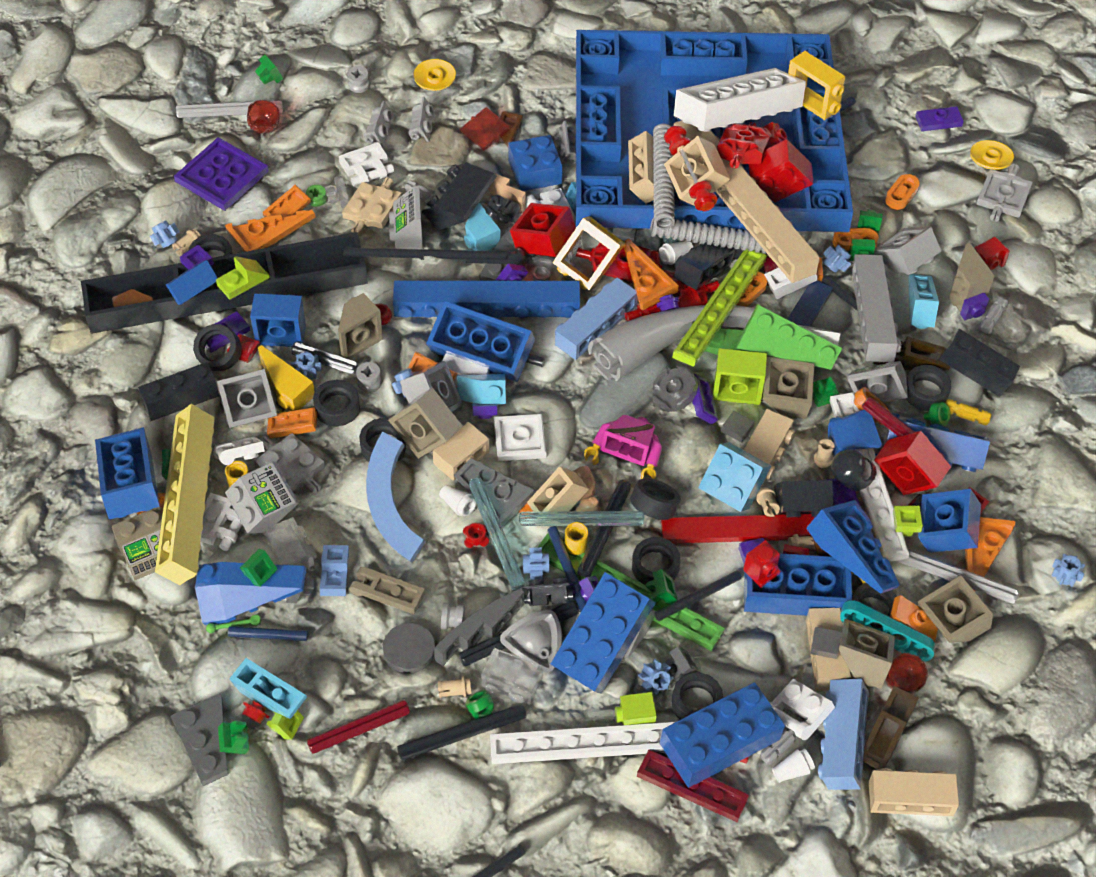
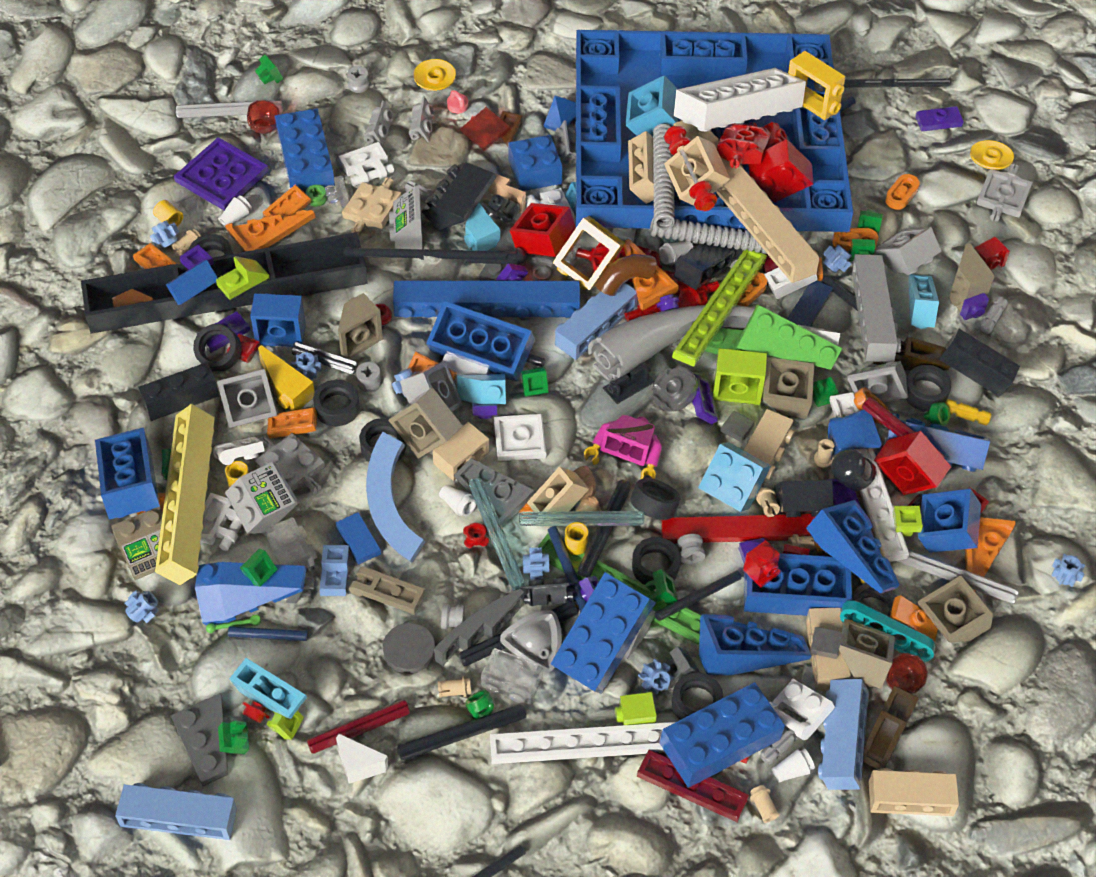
none -> medium blue brick [115,783,237,840]
none -> medium blue gear [125,590,159,623]
none -> orange plate [133,243,177,269]
none -> yellow beam [153,200,183,227]
none -> white cone [218,195,252,226]
none -> blue brick [275,108,335,194]
none -> blue tile [336,512,381,565]
none -> white slope [336,734,389,784]
none -> coral tile [447,90,468,114]
none -> green tile [521,367,549,397]
none -> blue slope [544,95,576,131]
none -> reddish brown cylinder [595,254,657,296]
none -> black hinge [603,363,655,404]
none -> dark azure brick [626,75,678,136]
none -> light grey wheel [677,534,705,564]
none -> blue wedge [699,614,812,676]
none -> tan pin [750,785,780,823]
none -> black bar [814,78,950,92]

